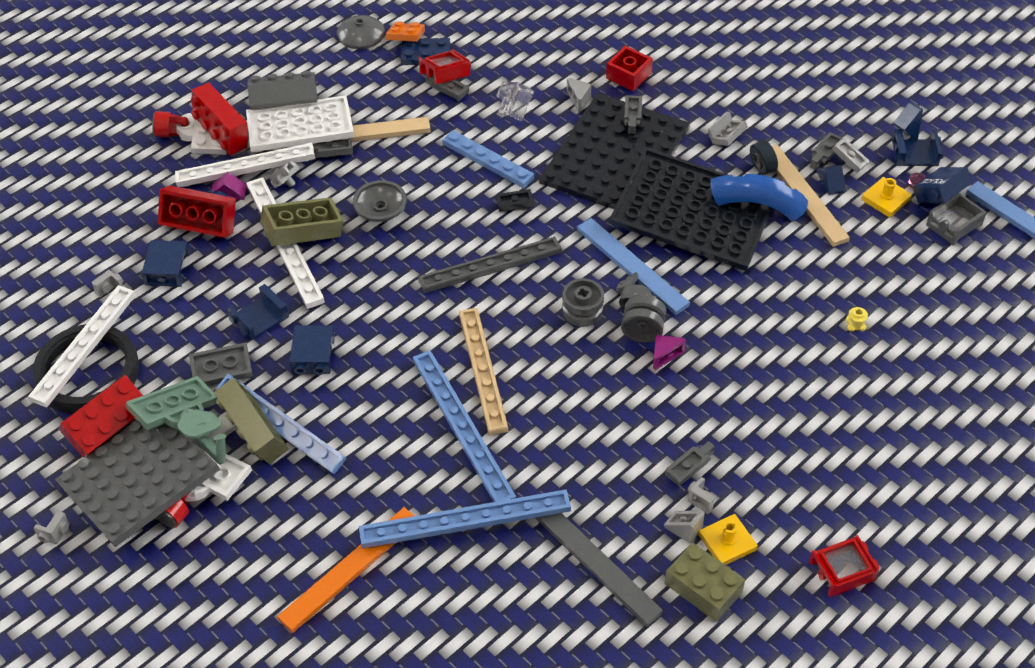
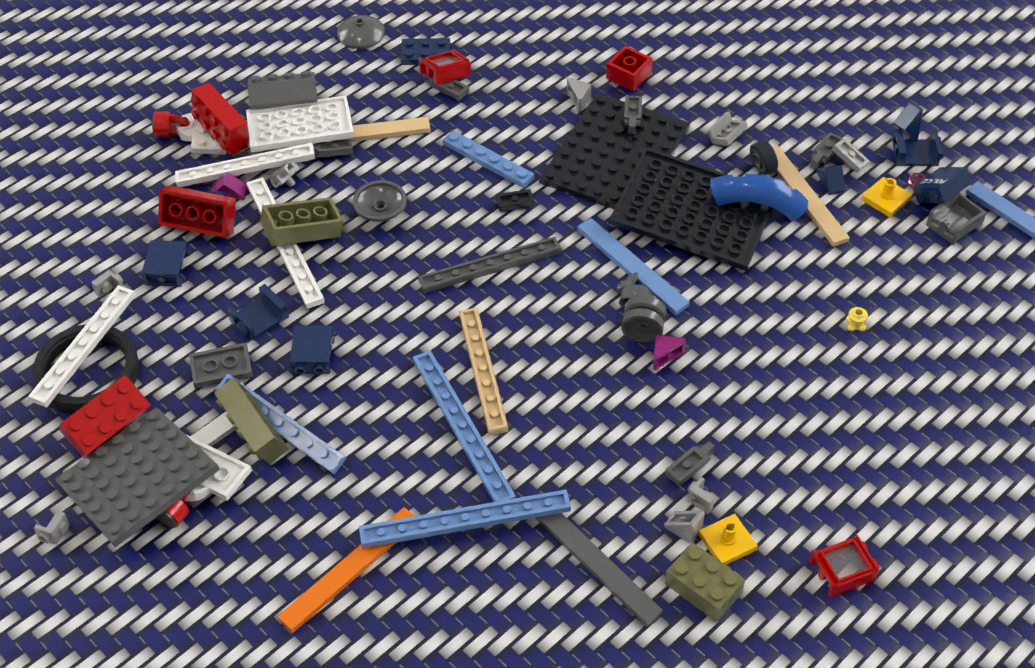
sand green plate [126,376,226,465] -> none
orange plate [386,22,425,41] -> none
clear panel [496,81,534,121] -> none
dark grey wheel [562,278,604,327] -> none

